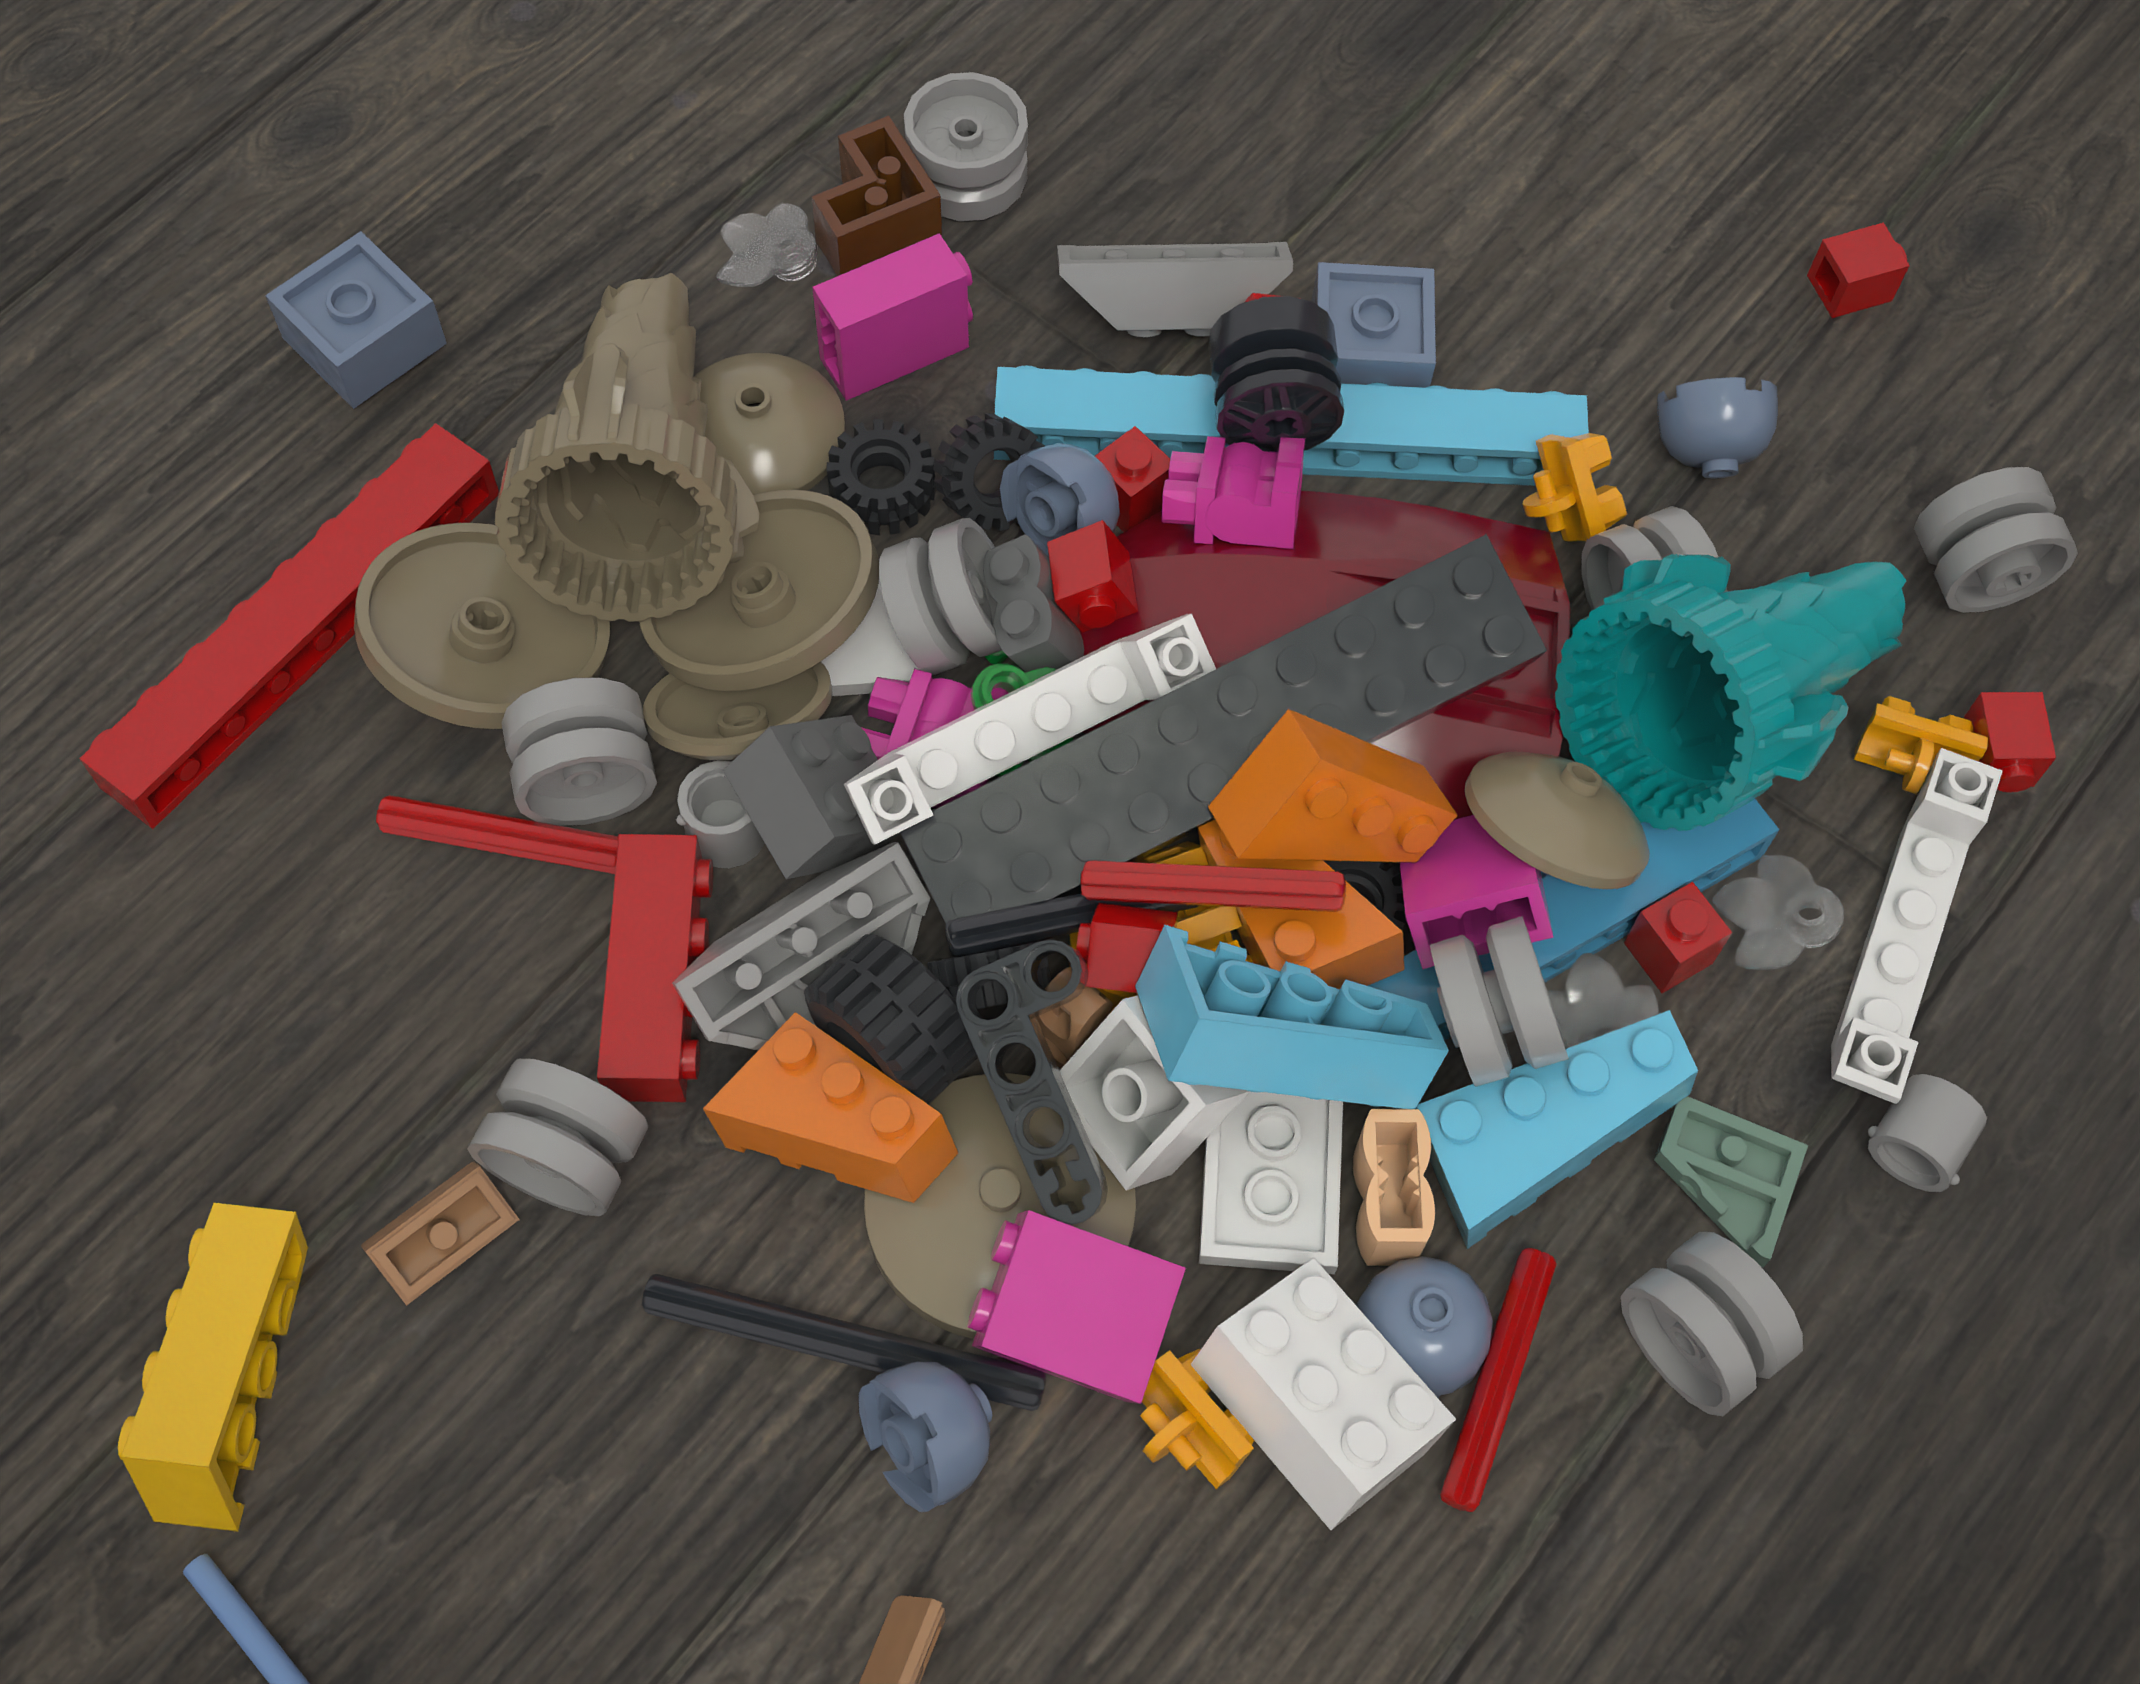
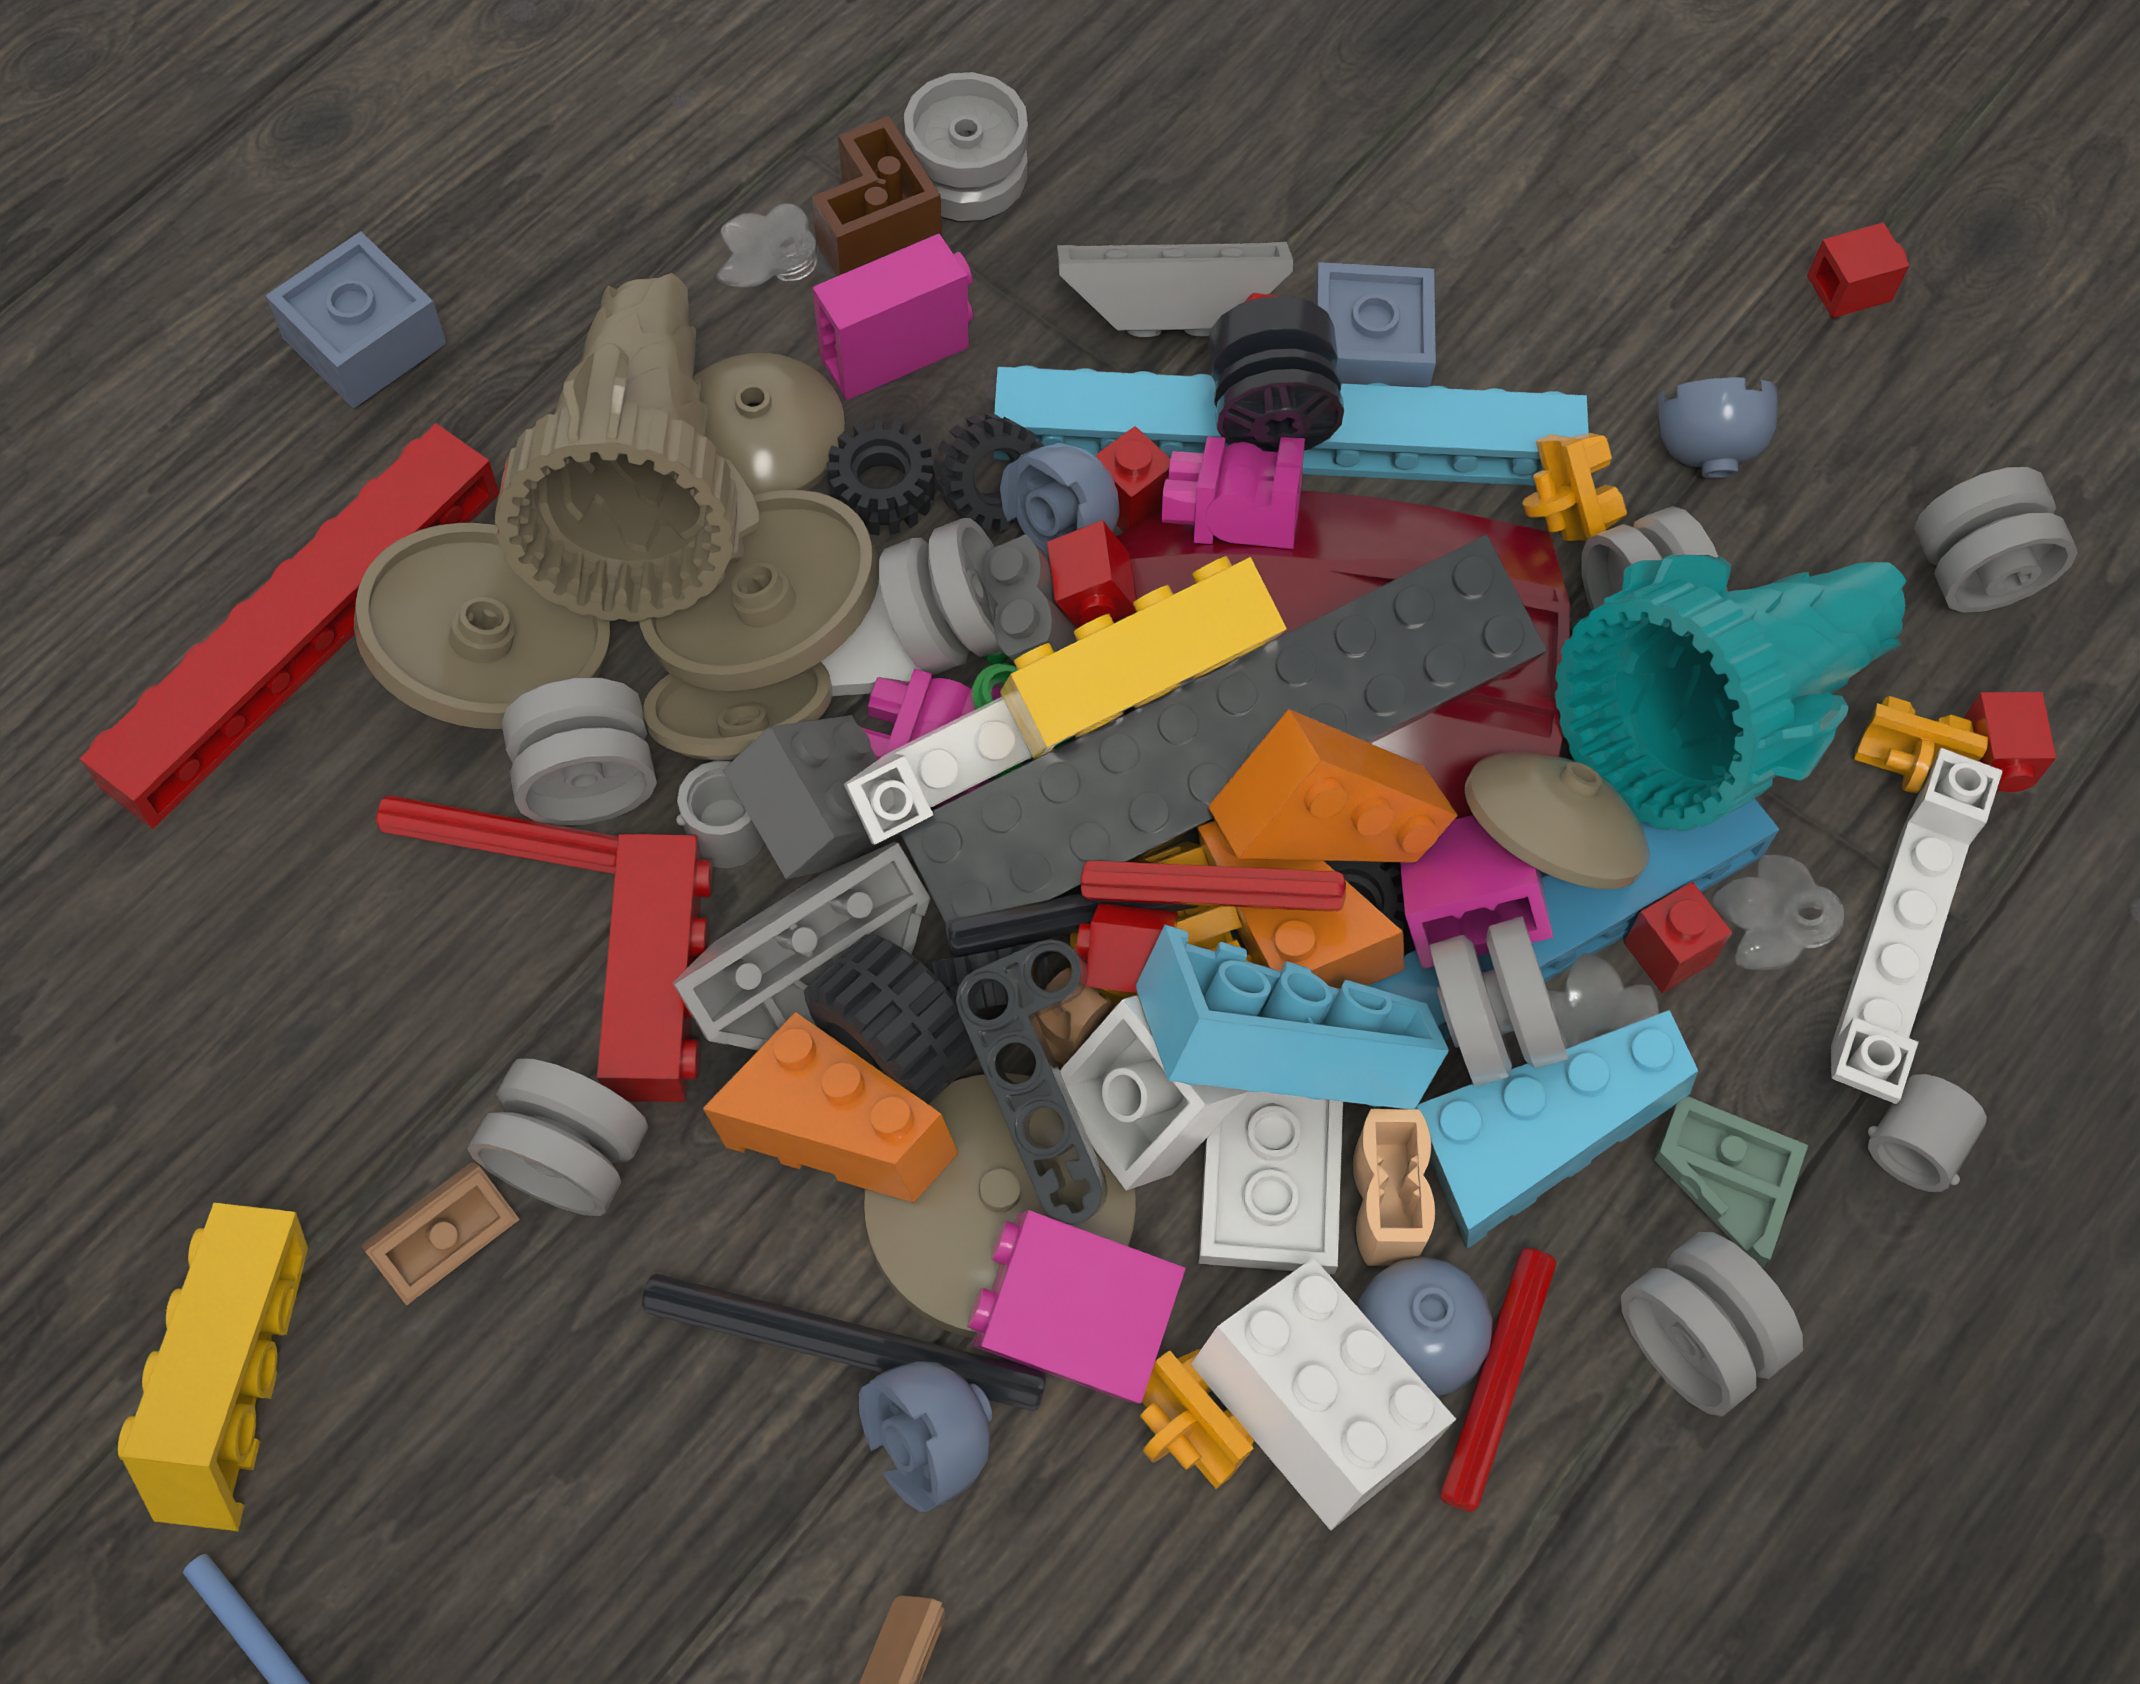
none -> yellow wedge [1000,556,1287,760]

